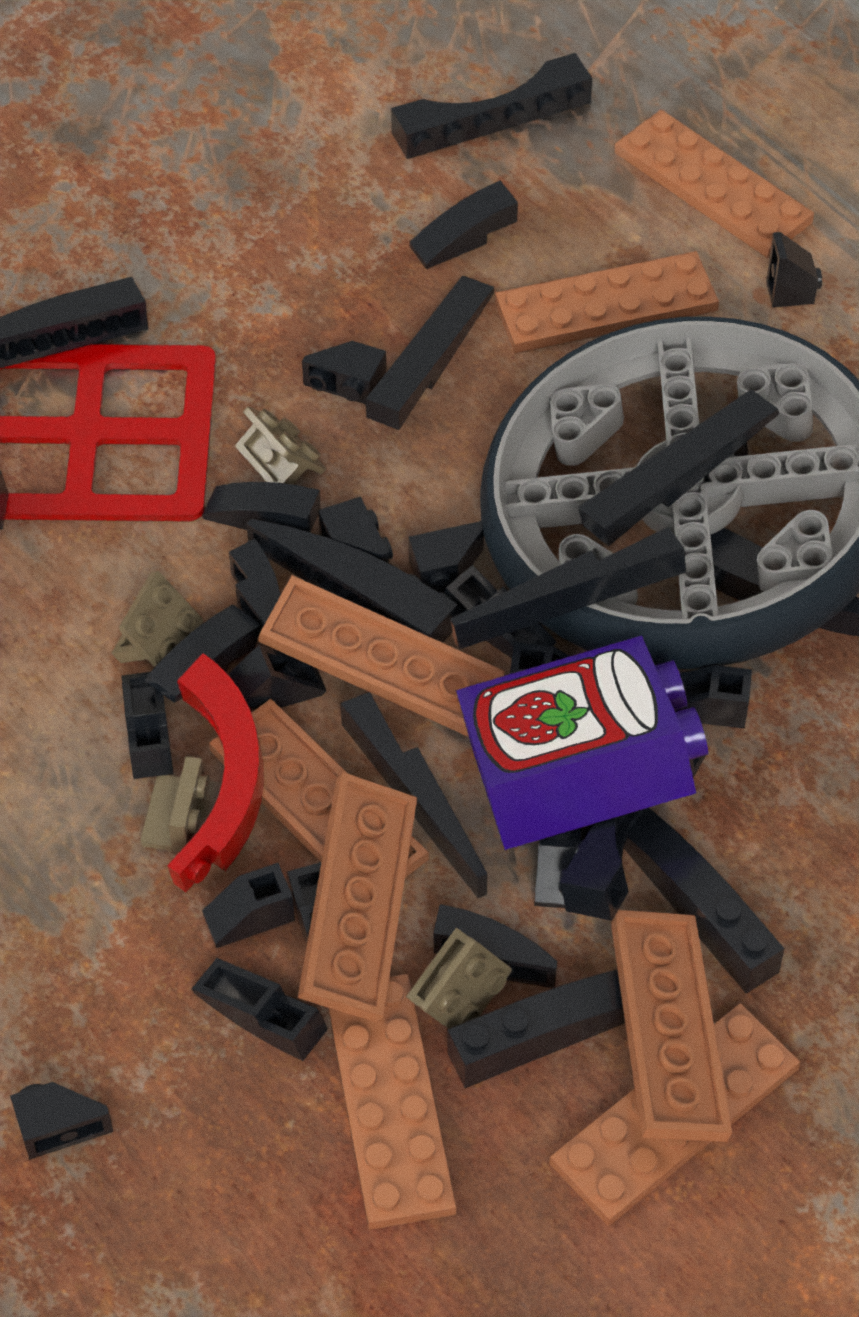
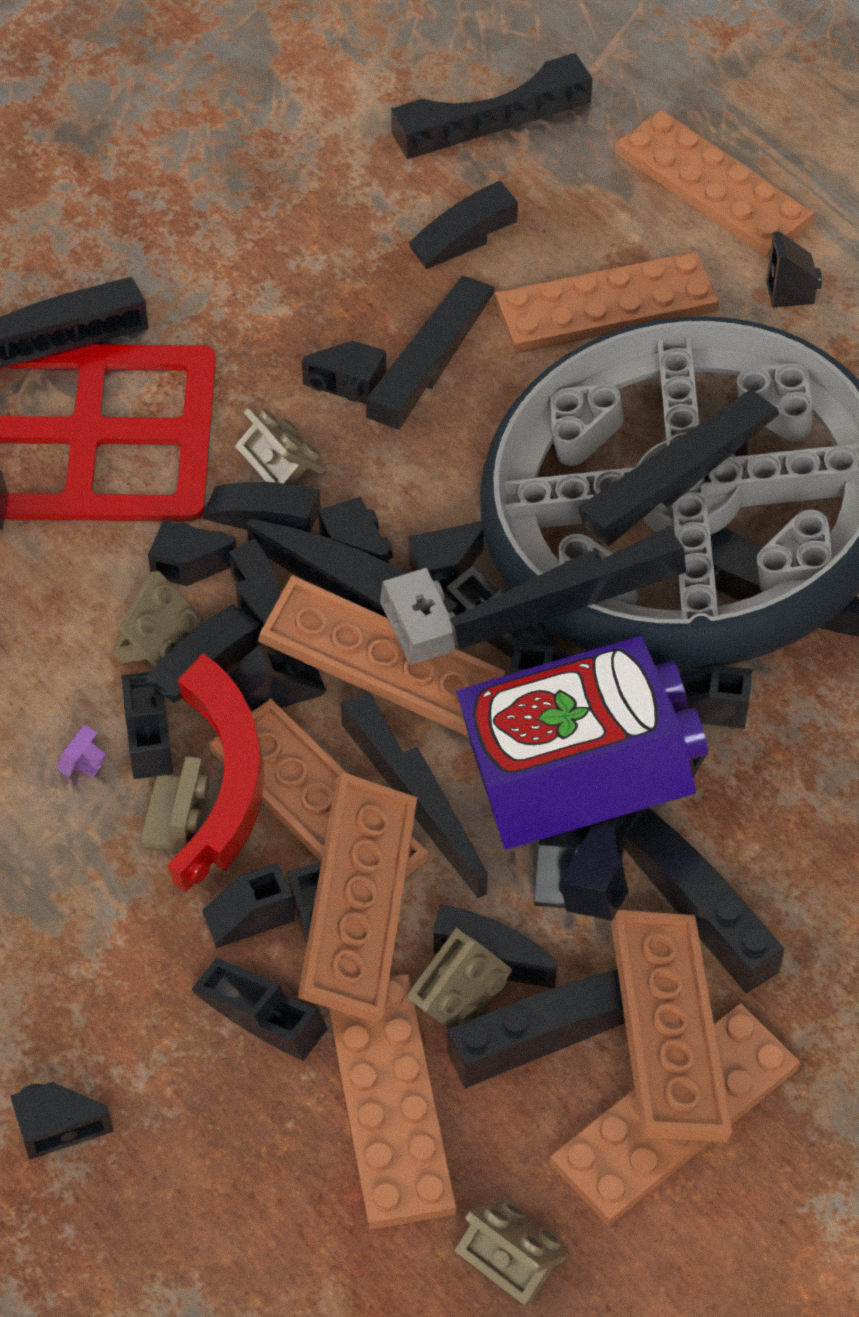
none -> medium lavender tile [56,724,107,778]
none -> black slope [148,520,237,586]
none -> light grey brick [380,568,455,665]
none -> dark tan bracket [454,1201,570,1305]

